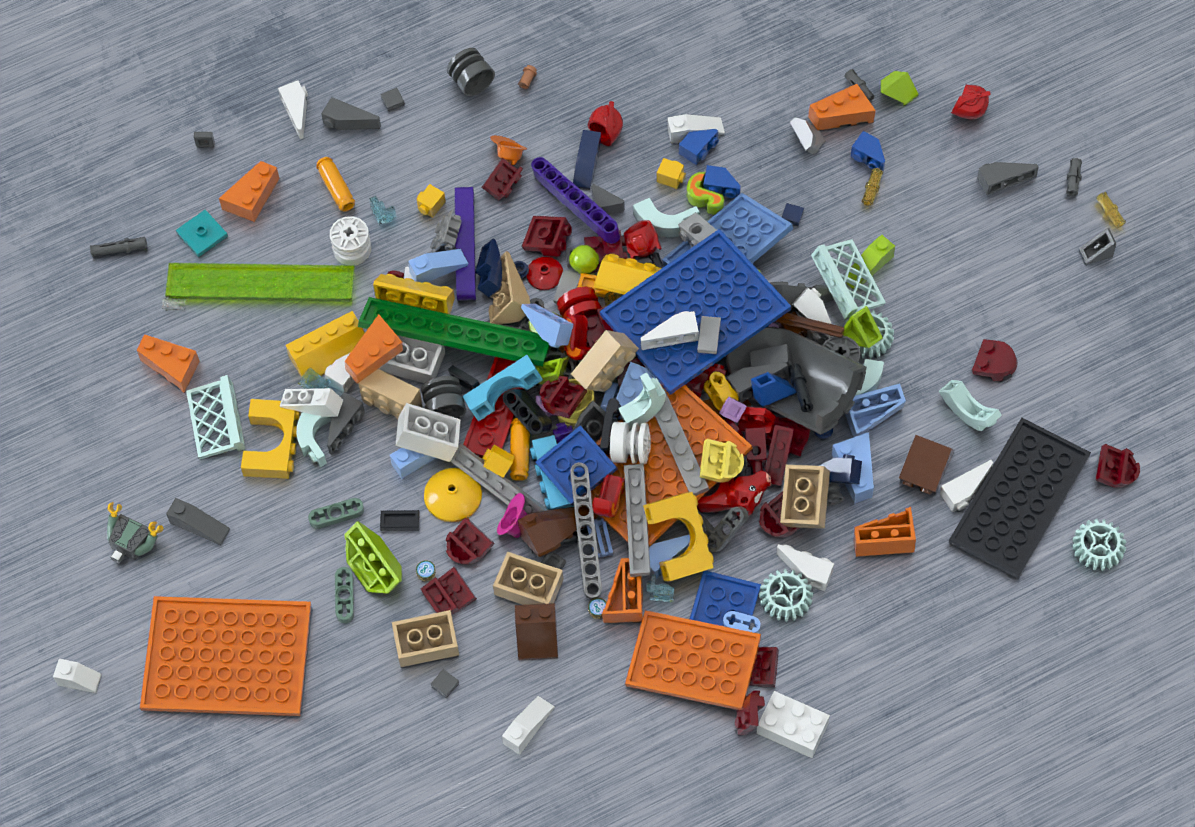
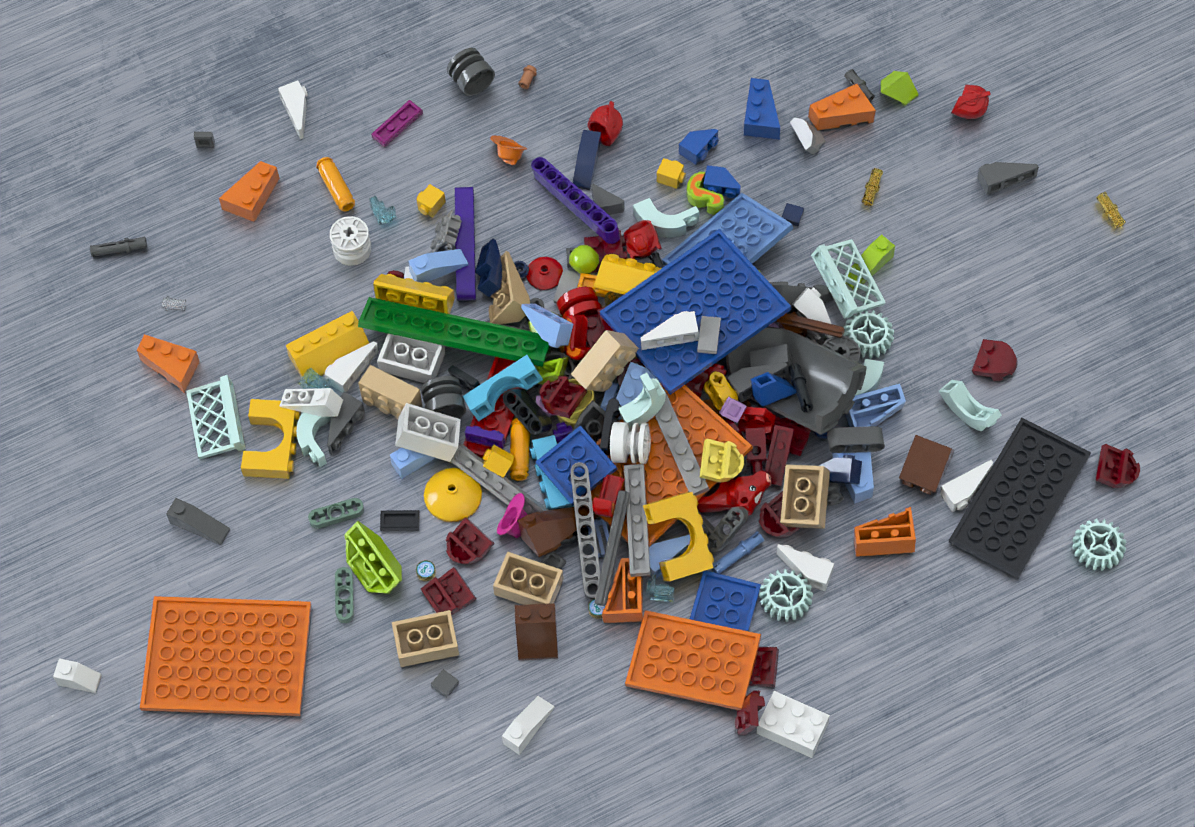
torso [107,502,164,564] -> none
clear neon green plate [165,263,355,302] -> none
teal plate [176,209,228,257] -> none
dark grey slope [321,97,381,130] -> none
orange wedge [345,314,403,384] -> none
dark grey tile [381,87,405,111] -> none
dark red bracket [481,158,523,201] -> none
dark red plate [522,216,572,256] -> none
white slope [668,114,725,144] -> none
light grey brick [678,212,717,247] -> none
light blue beam [723,611,761,633] -> none
lime slope [843,306,883,348] -> none
blue slope [851,131,885,173] -> none
dark grey pin [1066,158,1082,196] -> none
dark grey slope [1079,228,1116,264] -> none
none -> magenta tile [371,100,423,147]
none -> dark purple plate [465,426,505,449]
none -> dark grey axle [595,491,630,606]
none -> medium blue pin [712,531,764,574]
none -> blue wedge [743,78,780,140]
none -> dark grey beam [827,426,885,453]

